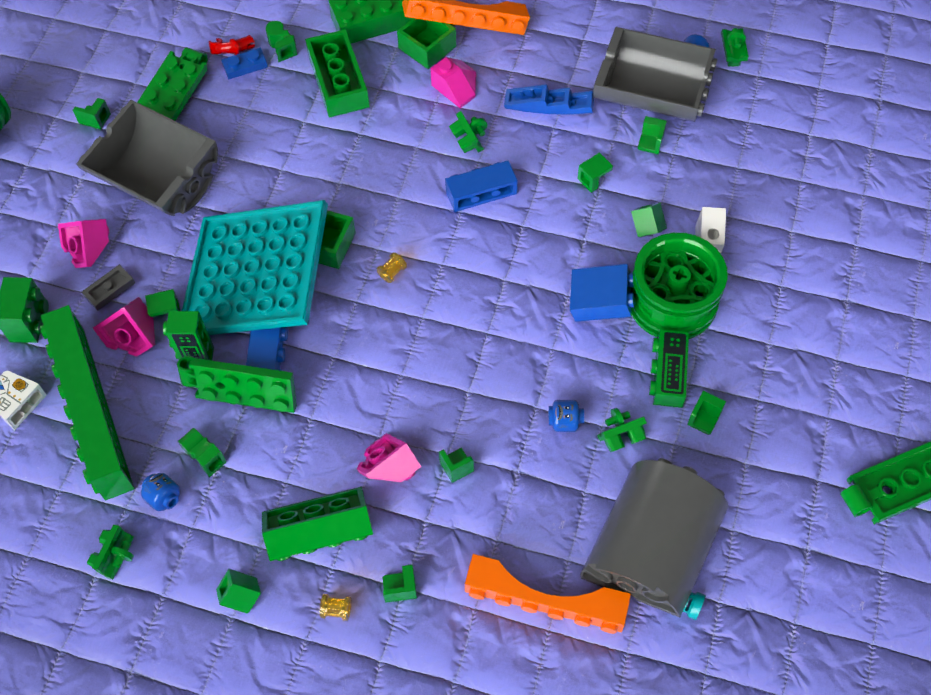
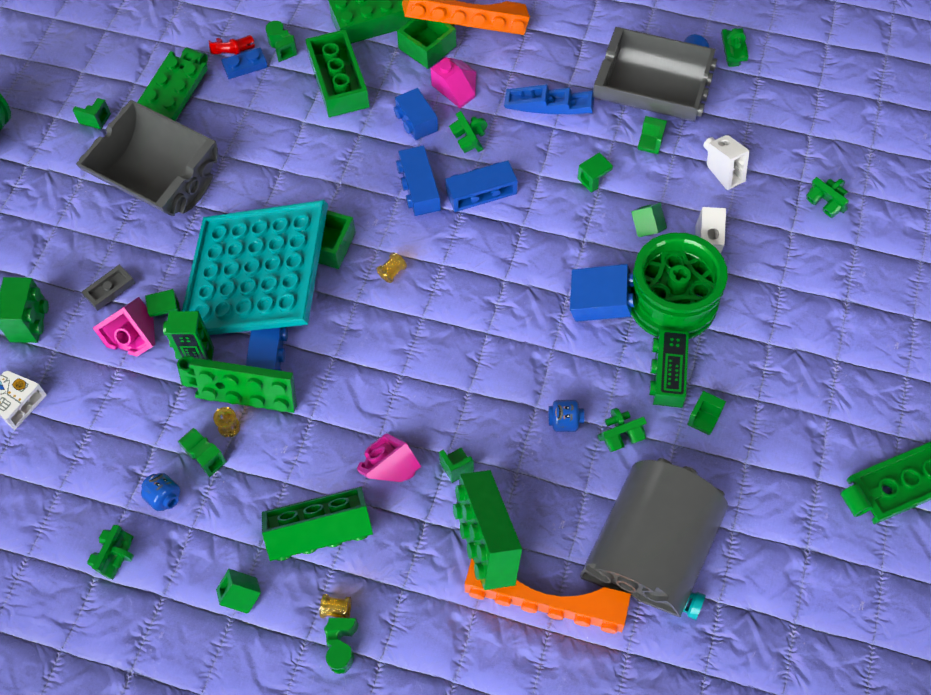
green brick [40,305,135,501] -> none
dark pink slope [58,219,109,268] -> none
green panel [383,565,417,603] -> none
none -> clear yellow bush [213,407,240,437]
none -> green leg [324,618,358,674]
none -> blue brick [394,88,438,141]
none -> blue brick [396,145,441,216]
none -> green brick [453,470,522,590]
none -> white torso [703,135,749,190]
none -> green hips [806,177,849,218]

